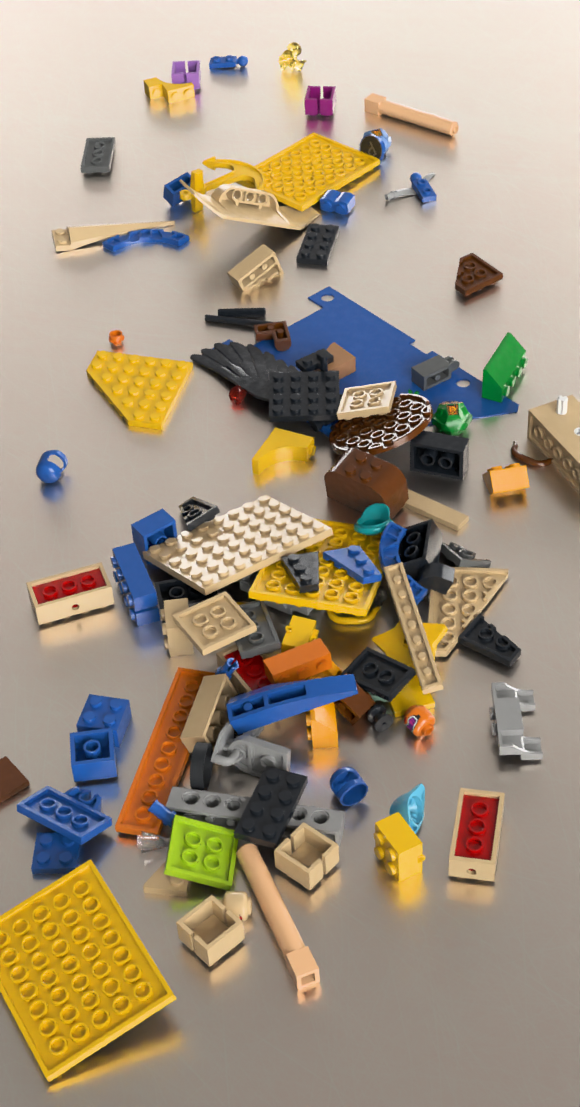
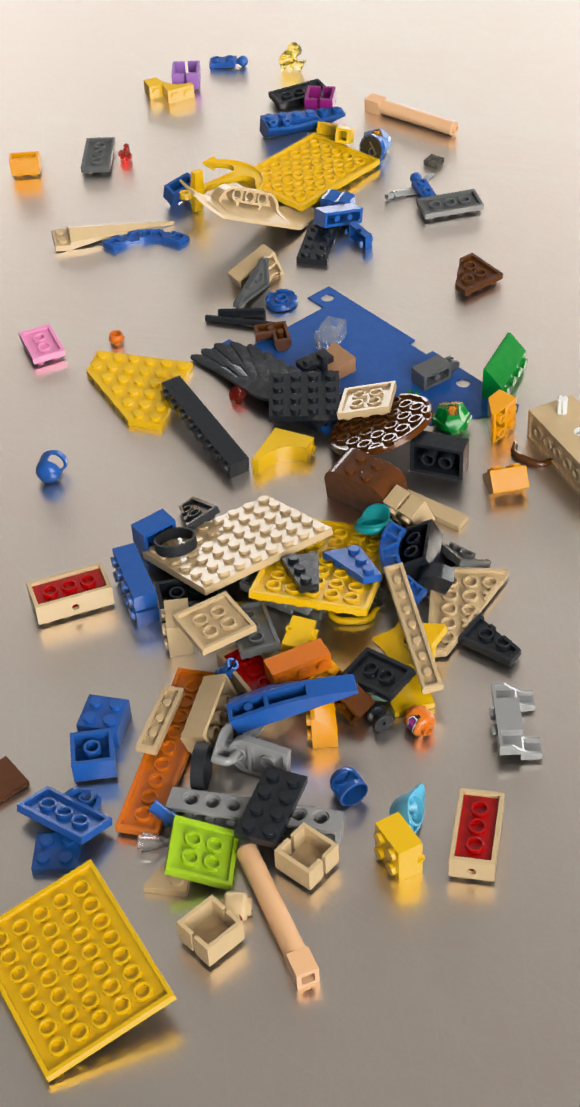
none -> light orange slope [9,151,42,176]
none -> bright pink plate [19,324,66,364]
none -> clear red plate [118,143,133,161]
none -> tan plate [135,685,185,756]
none -> black tyre [154,527,197,558]
none -> black brick [160,375,249,479]
none -> dark grey wing [233,257,270,308]
none -> blue wedge [260,106,346,138]
none -> blue tile [265,289,298,311]
none -> black plate [268,78,325,109]
none -> blue brick [314,203,363,228]
none -> clear brick [314,316,347,350]
none -> yellow arch [317,121,355,144]
none -> blue piece [345,221,373,250]
none -> tan piece [383,485,435,528]
none -> dark grey plate [416,189,484,219]
none -> clear smoke tile [424,154,444,169]
none -> light orange slope [487,389,517,443]

